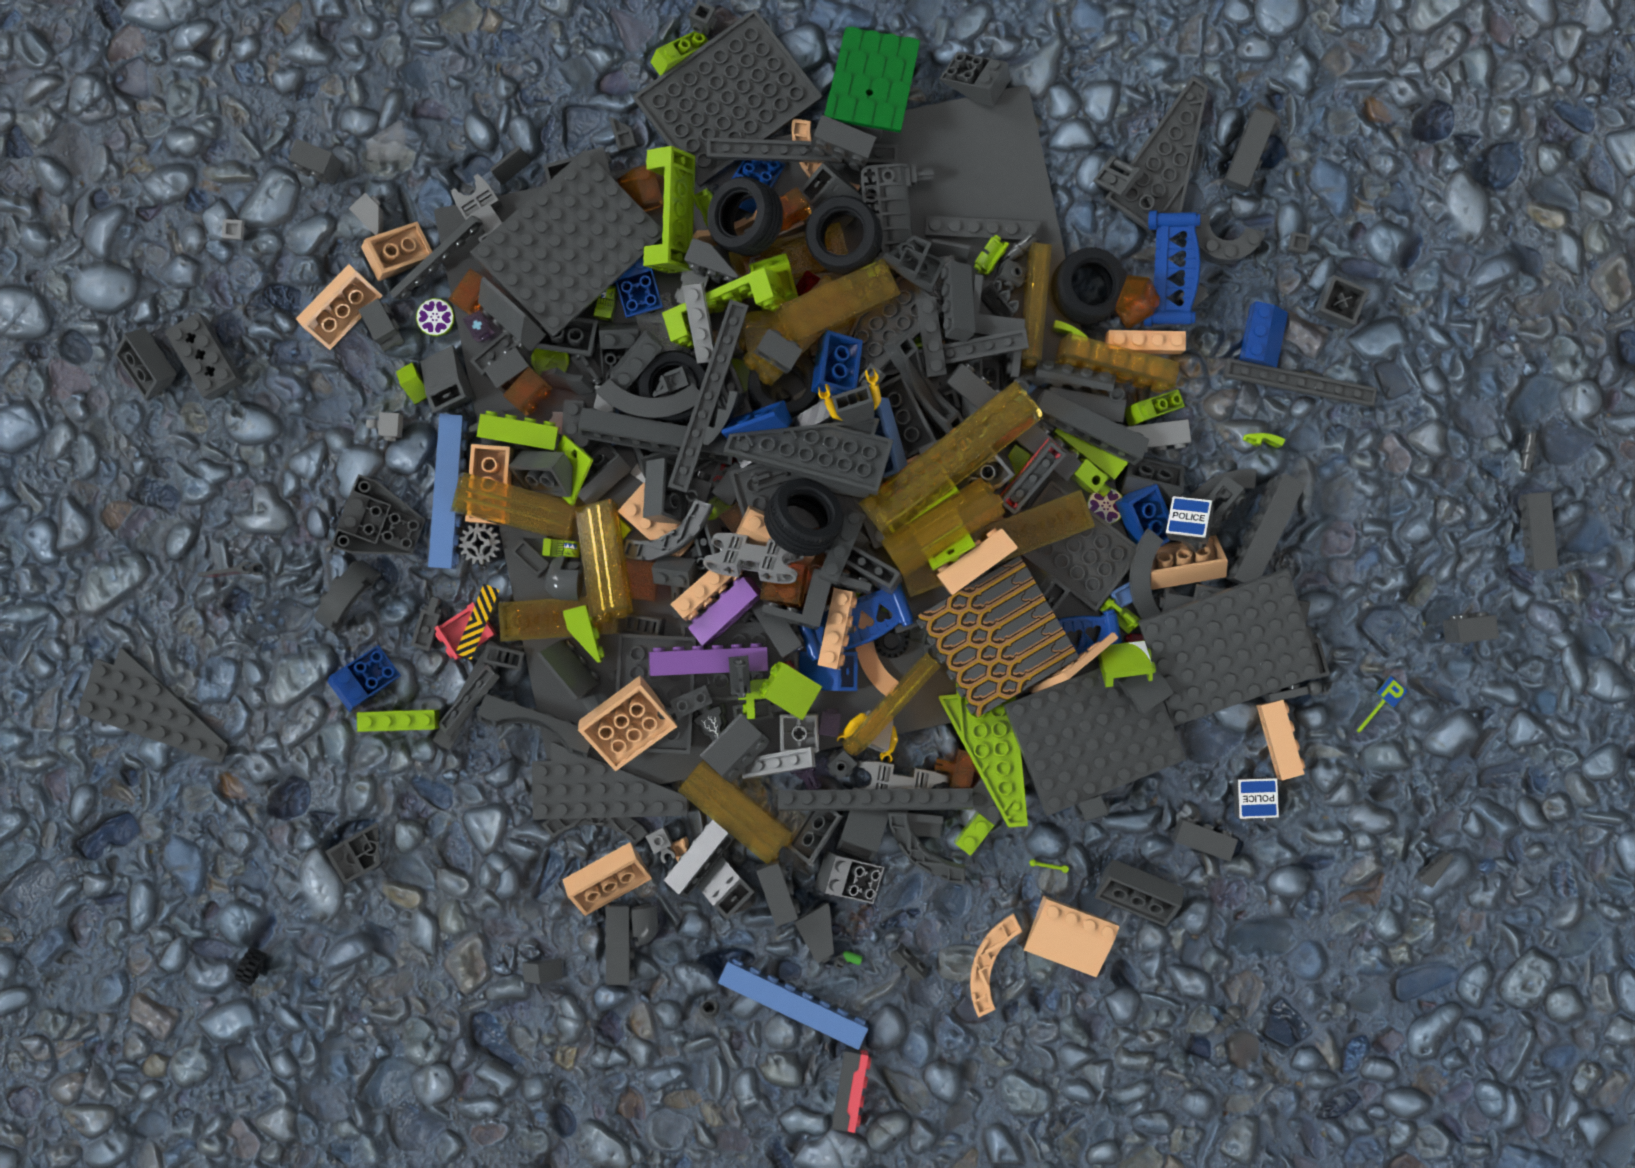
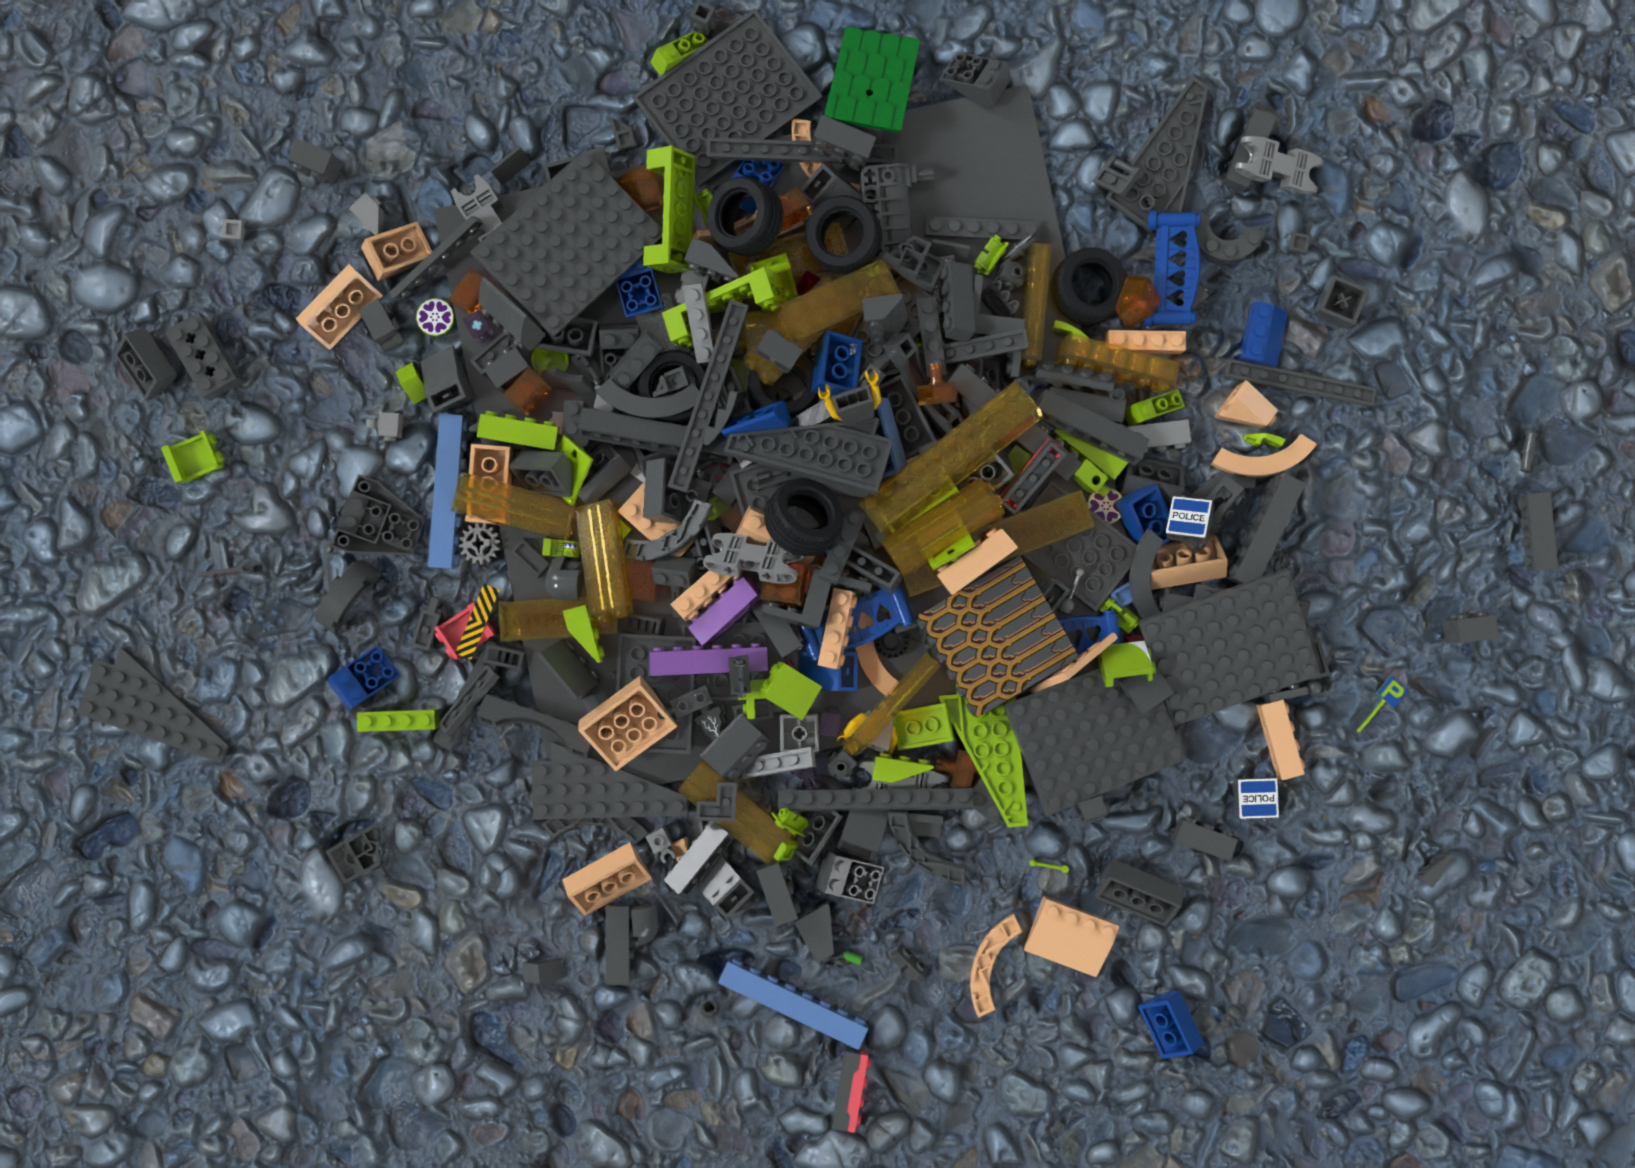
black tyre [234,947,267,986] -> none
lime leg [594,285,618,322] -> none
lime brick [954,811,994,856] -> none
none -> lime panel [161,430,225,485]
none -> dark grey plate [696,781,737,822]
none -> lime hinge [771,808,809,837]
none -> lime tile [773,841,798,861]
none -> dark grey slope [863,294,909,345]
none -> lime slope [872,753,934,783]
none -> lime tile [891,702,955,751]
none -> clear orange brick [917,363,957,406]
none -> light grey hinge [1057,568,1084,614]
none -> blue slope [1138,990,1204,1059]
none -> light nougat tile [1210,434,1317,477]
none -> light nougat slope [1214,380,1278,428]
none -> light grey piece [1235,136,1324,194]

